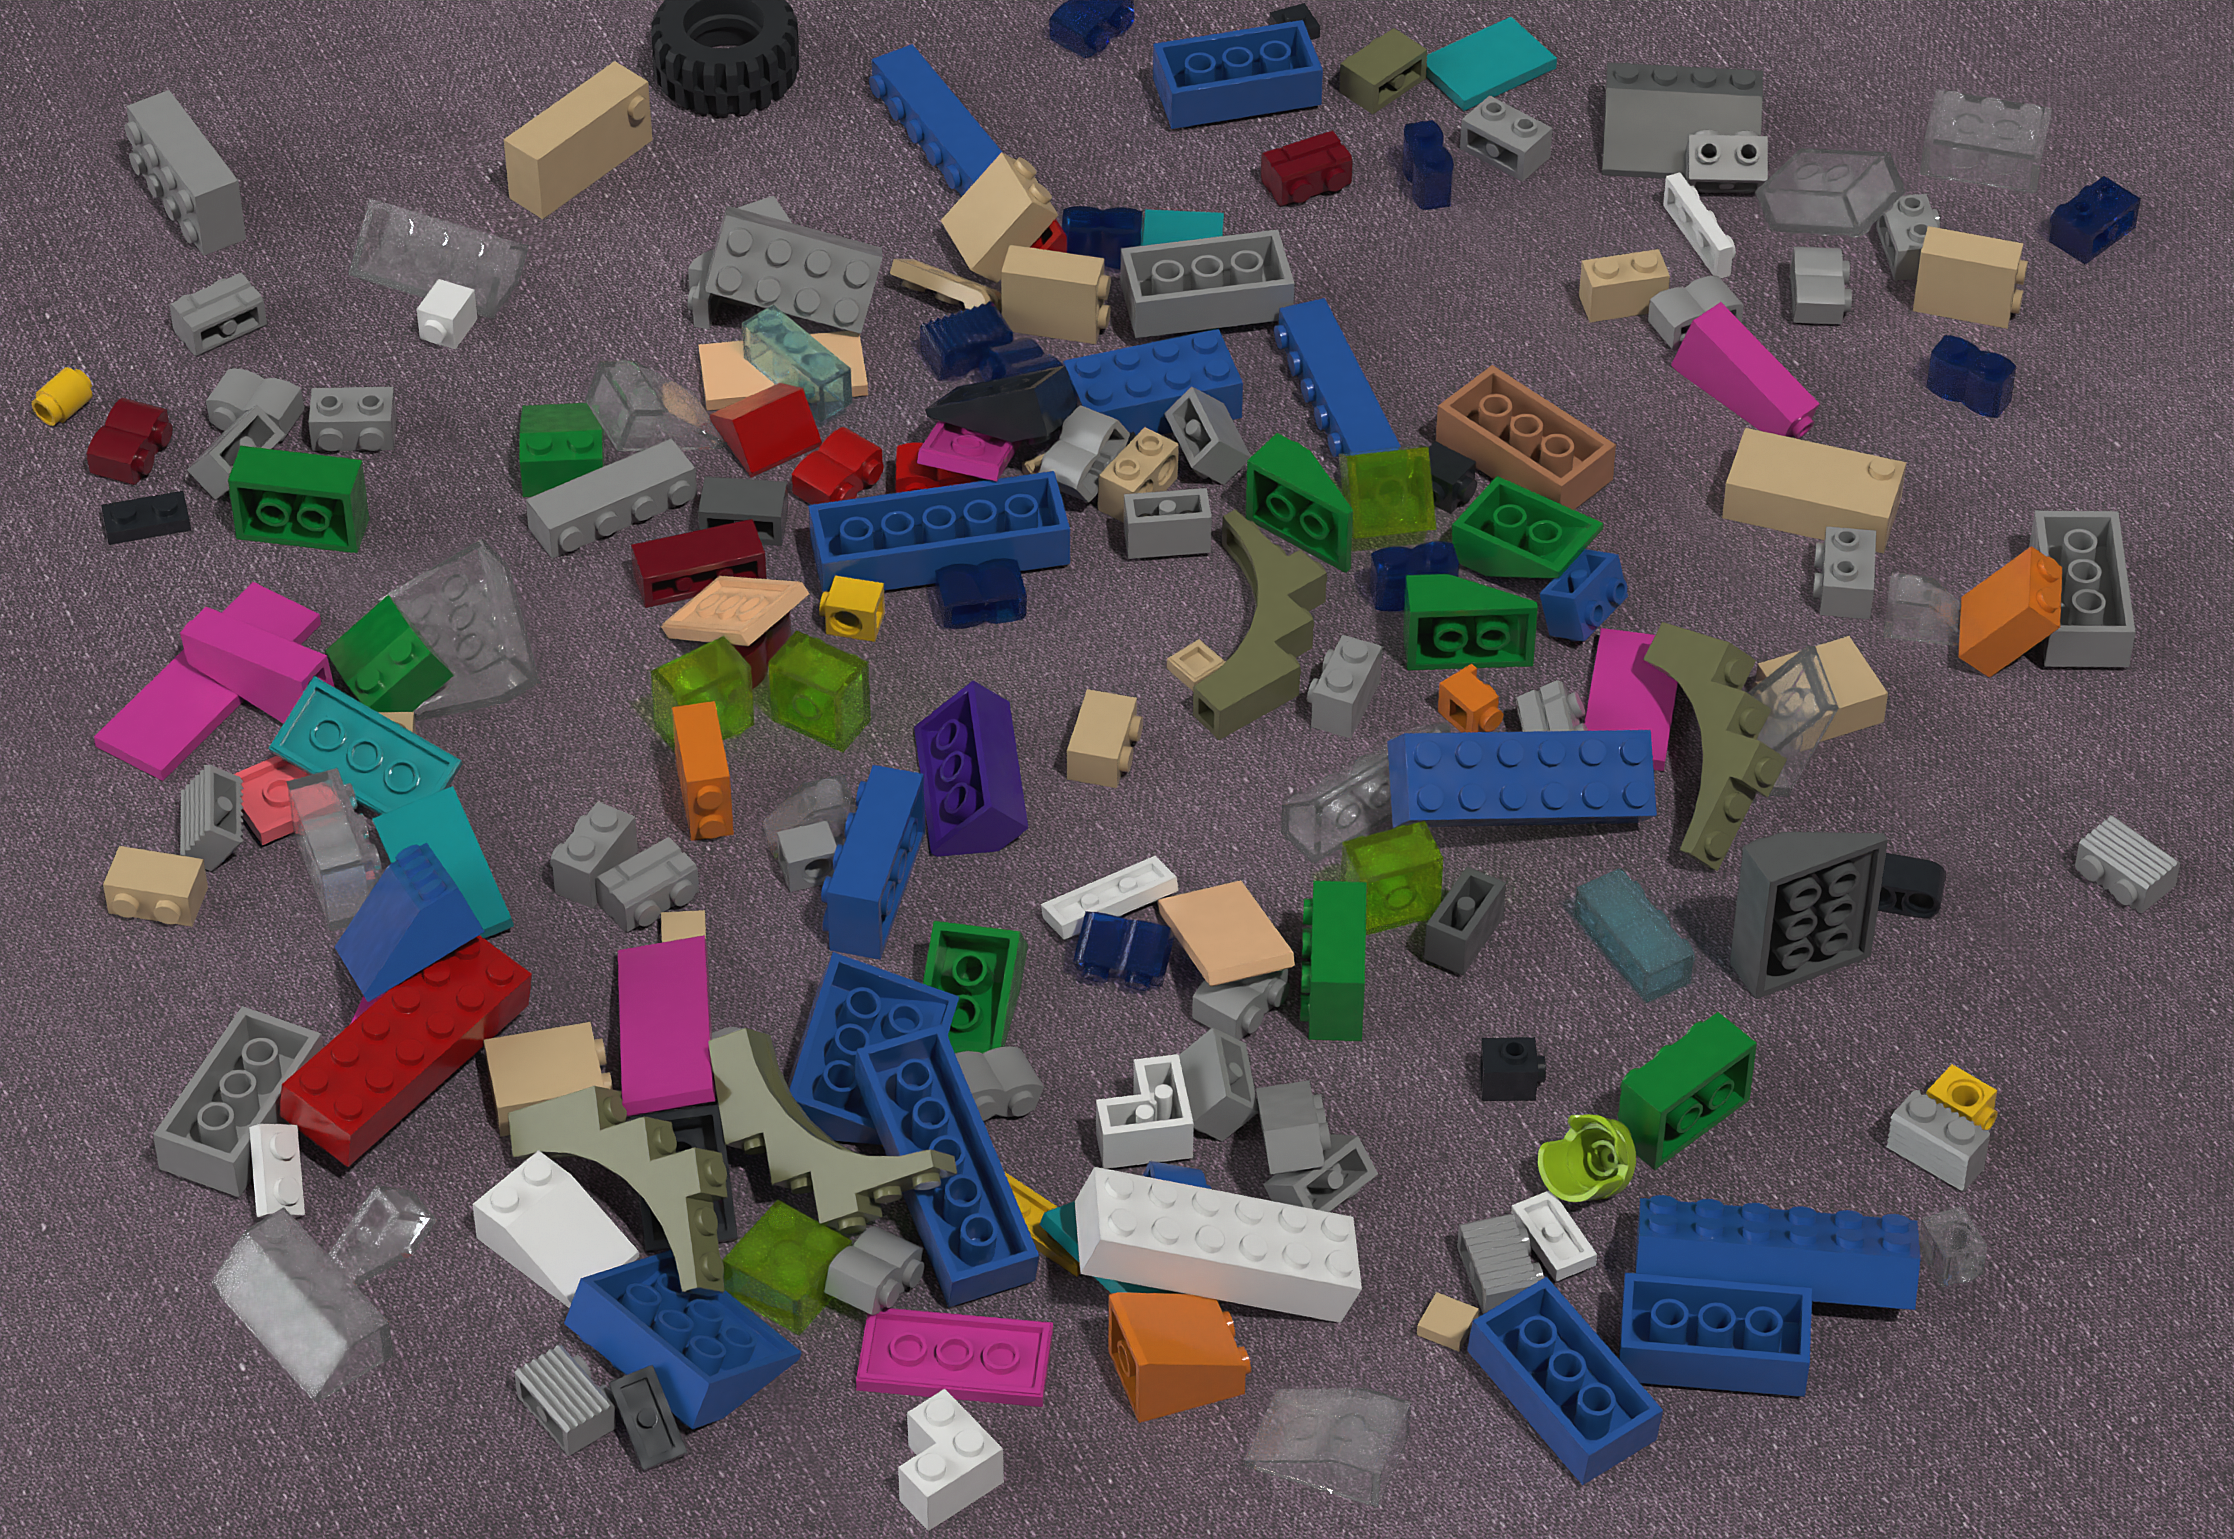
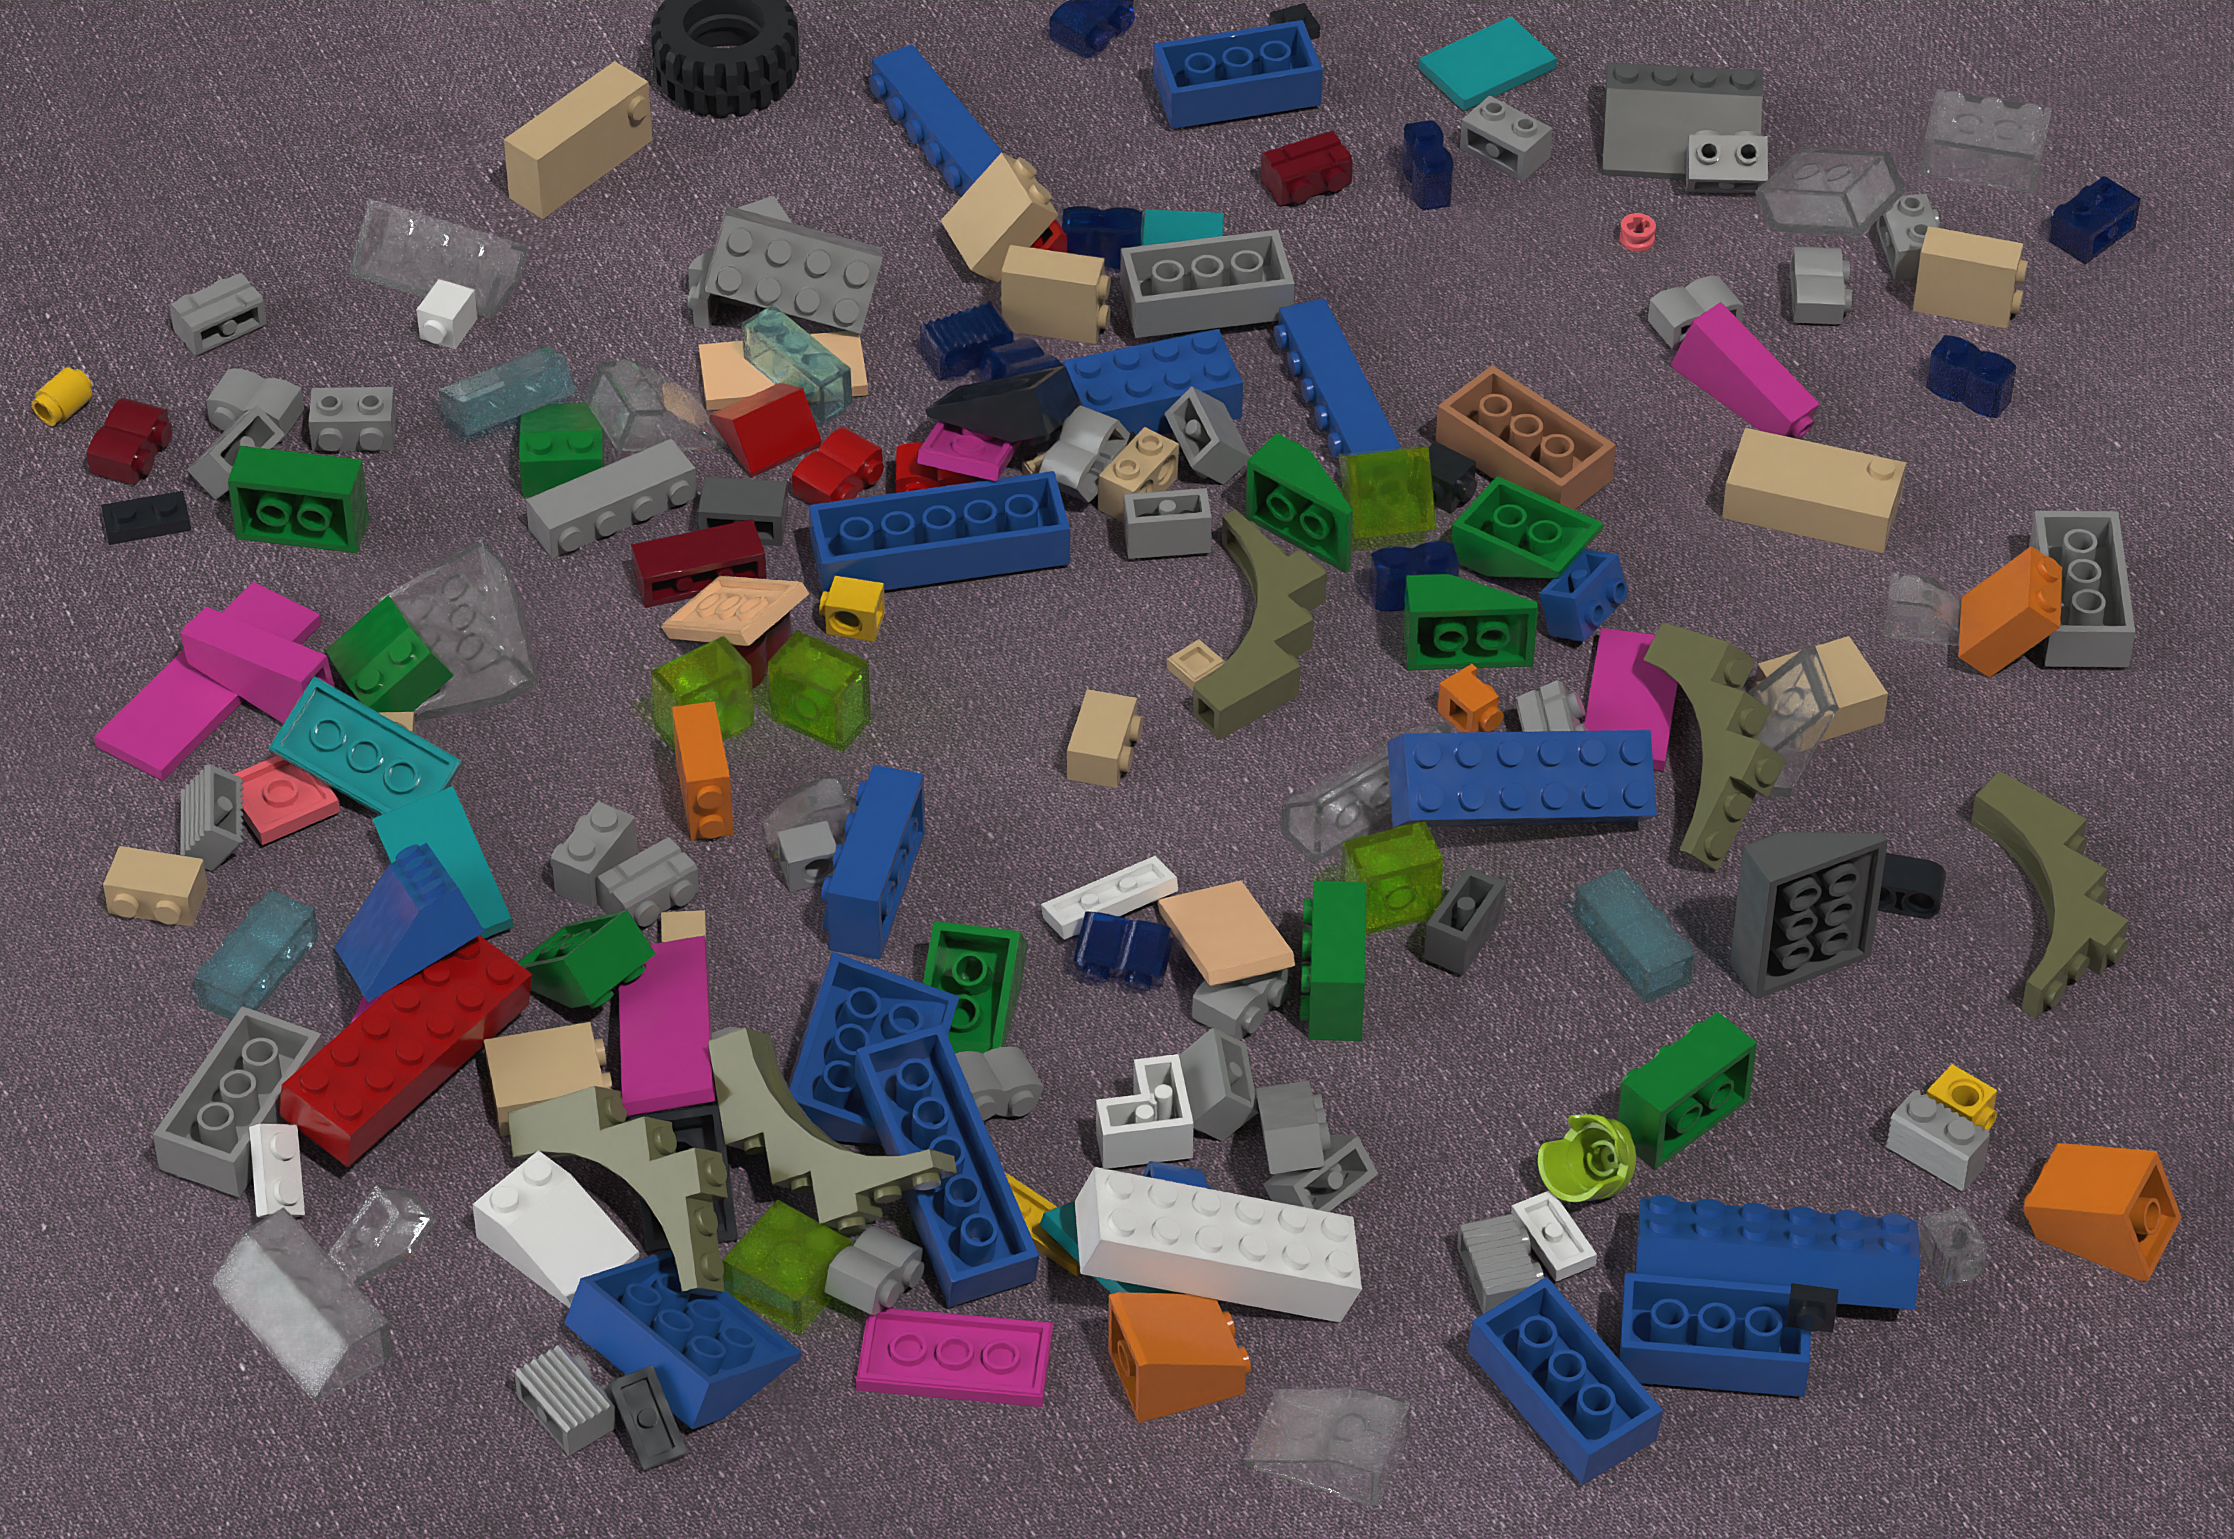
light grey brick [125,90,246,256] -> none
clear brick [286,768,381,932] -> none
tan plate [890,259,1002,314] -> none
white brick [898,1389,1004,1531] -> none
dark purple slope [914,680,1029,857] -> none
clear blue brick [935,558,1027,629] -> none
light grey brick [1307,635,1382,739] -> none
olive brick [1339,28,1427,114] -> none
tan tile [1417,1292,1479,1352] -> none
black brick [1479,1037,1546,1101] -> none
tan brick [1579,249,1670,323] -> none
white plate [1663,172,1736,278] -> none
light grey brick [1813,526,1876,619] -> none
light grey brick [2075,815,2180,914] -> none
none -> clear light blue brick [195,890,319,1021]
none -> clear light blue brick [438,347,576,436]
none -> green slope [517,910,656,1009]
none -> coral bush [1619,213,1656,252]
none -> black plate [1786,1283,1839,1333]
none -> olive arch [1971,771,2129,1019]
none -> orange slope [2023,1143,2182,1281]

